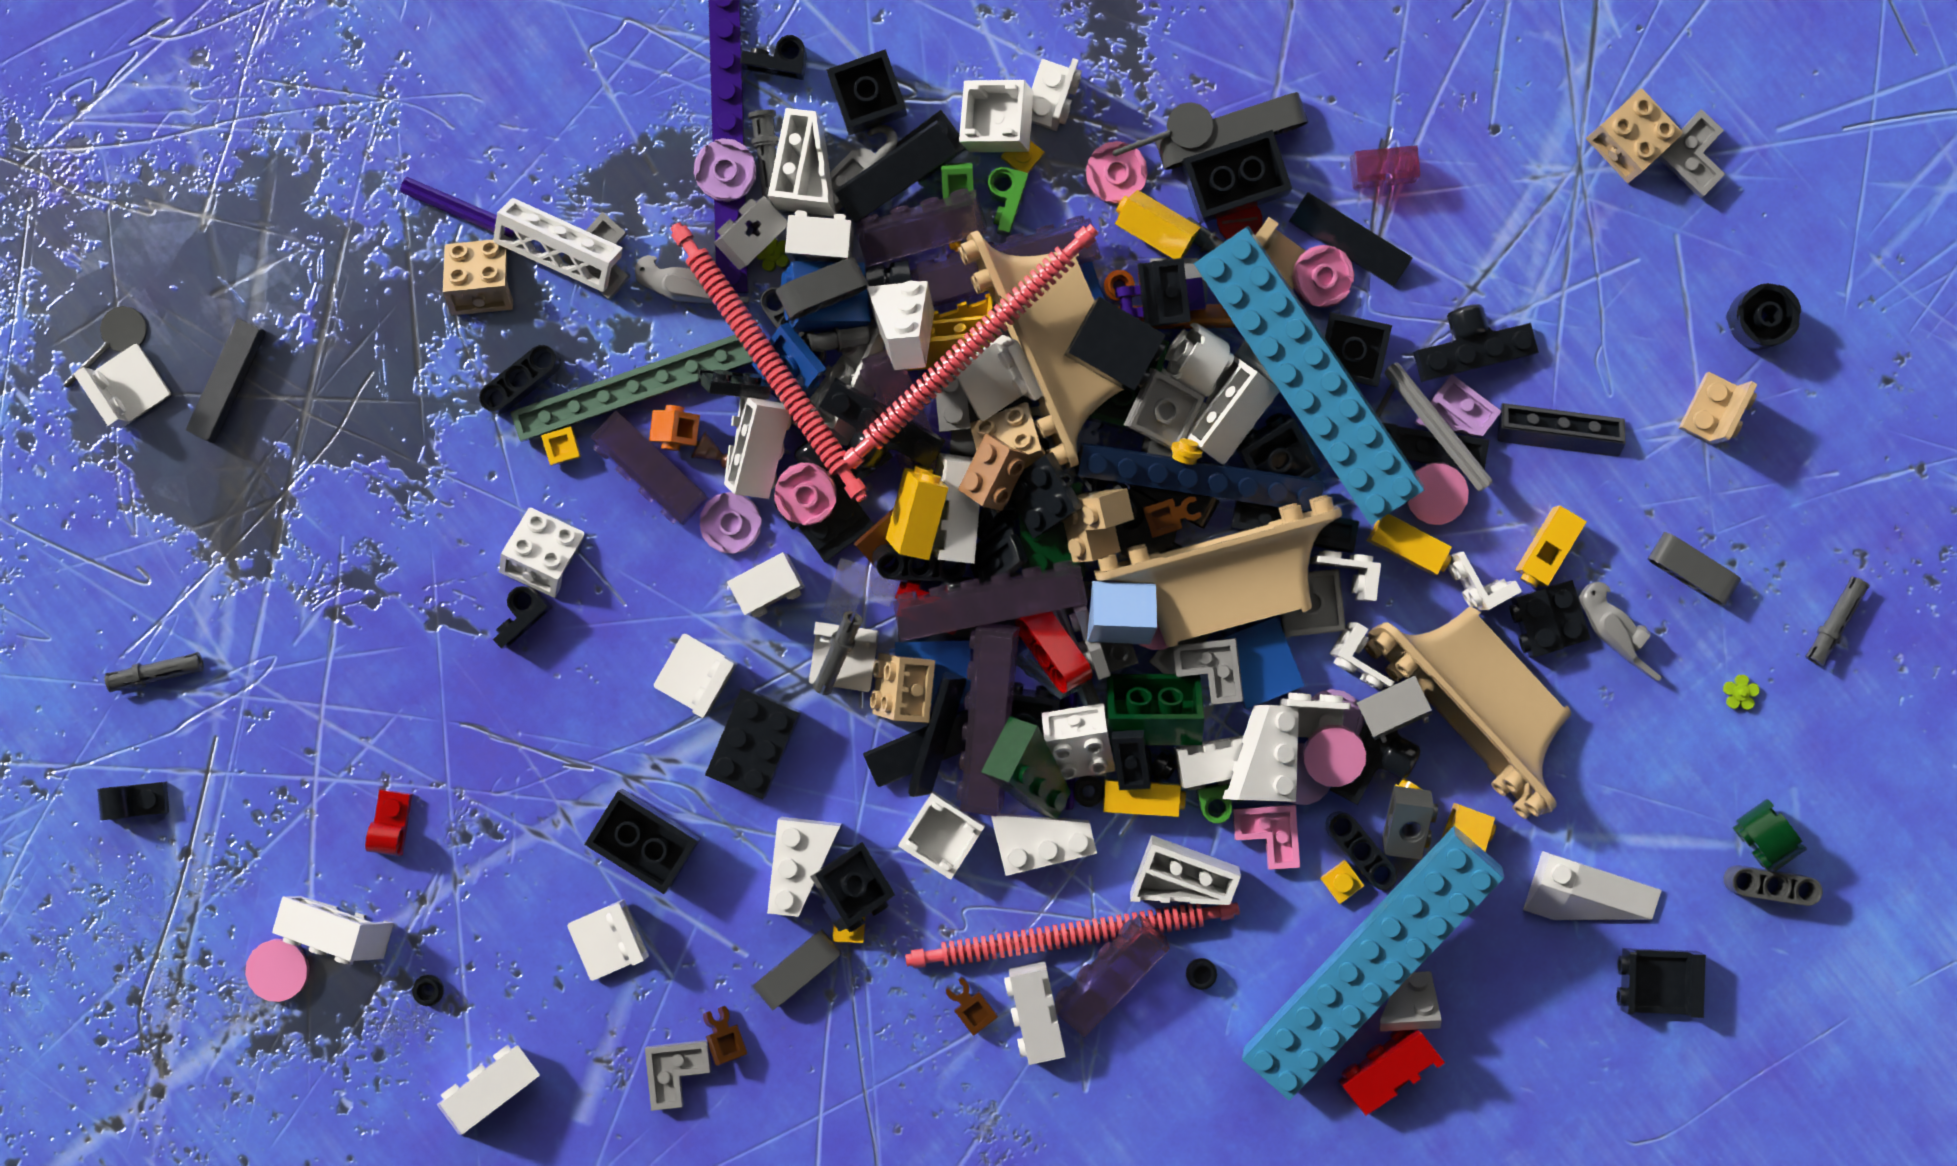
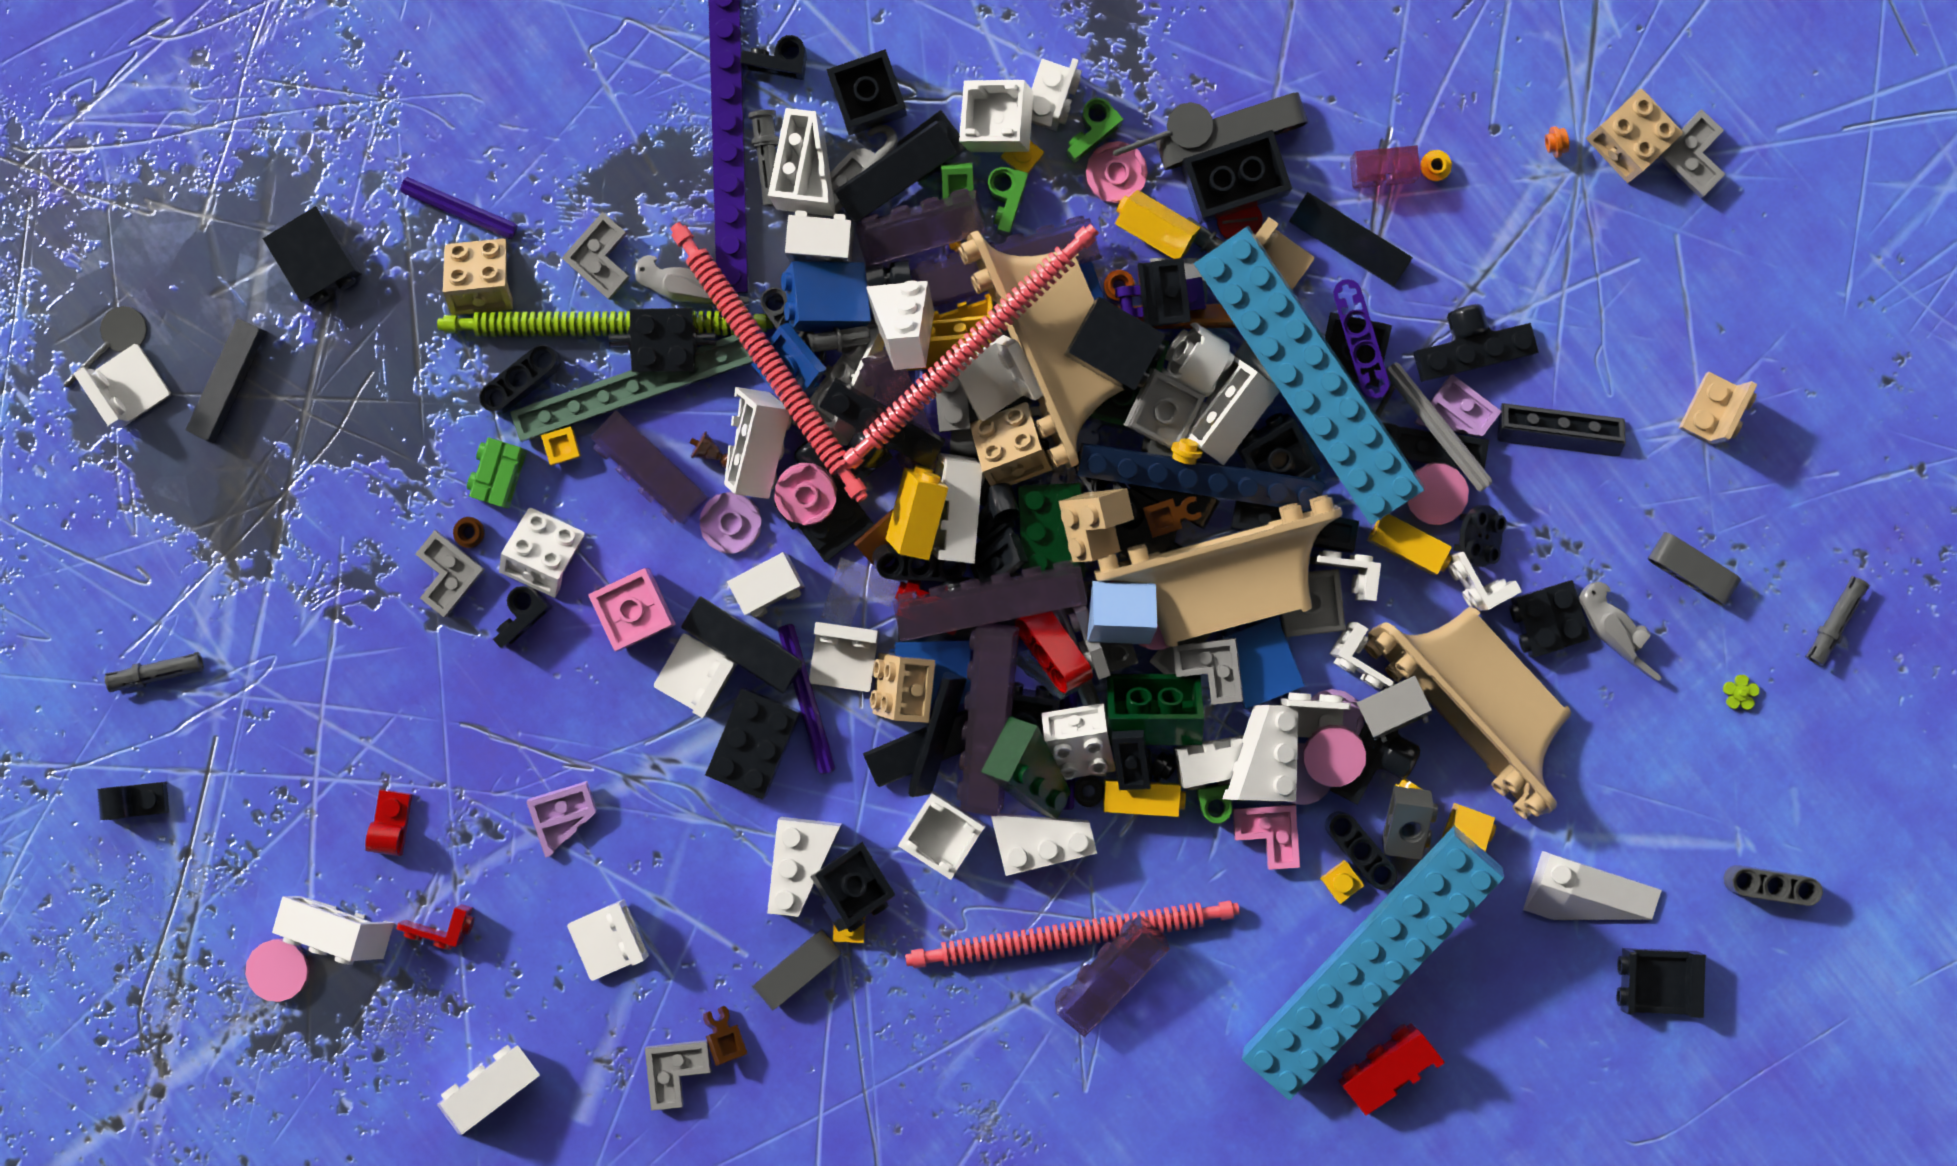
black plate [412,974,444,1006] -> none
white fence [493,197,623,292] -> none
black brick [584,789,701,894] -> none
orange brick [649,405,700,451] -> none
lavender tile [694,138,757,202] -> none
black plate [697,369,771,399] -> none
light grey brick [714,196,788,270] -> none
lime plant [756,238,789,272] -> none
dark grey beam [776,257,869,320] -> none
dark grey pin [813,611,863,695] -> none
reddish brown plate [946,976,998,1036] -> none
medium nougat bracket [958,433,1029,511] -> none
white wedge [1004,961,1066,1065] -> none
black plate [1010,452,1083,539] -> none
white wedge [1130,835,1241,905] -> none
black plate [1186,958,1217,990] -> none
bright pink tile [1292,245,1355,307] -> none
light grey wing [1379,971,1442,1031] -> none
yellow brick [1515,506,1587,588] -> none
black brick [1726,283,1801,350] -> none
dark green brick [1733,799,1807,872] -> none
none -> black brick [262,206,362,306]
none -> red bracket [396,904,474,950]
none -> light grey plate [415,530,485,618]
none -> lime hose [437,311,774,337]
none -> reddish brown plate [453,517,485,548]
none -> bright green brick [467,437,528,509]
none -> lavender wing [527,781,597,858]
none -> bright pink container [588,568,676,651]
none -> black plate [609,308,717,372]
none -> black slope [681,596,802,694]
none -> dark purple axle [778,624,835,774]
none -> bright green plate [1066,98,1123,164]
none -> dark purple beam [1333,279,1389,398]
none -> yellow plate [1420,150,1452,182]
none -> black plate [1453,505,1506,567]
none -> orange plate [1545,126,1569,158]

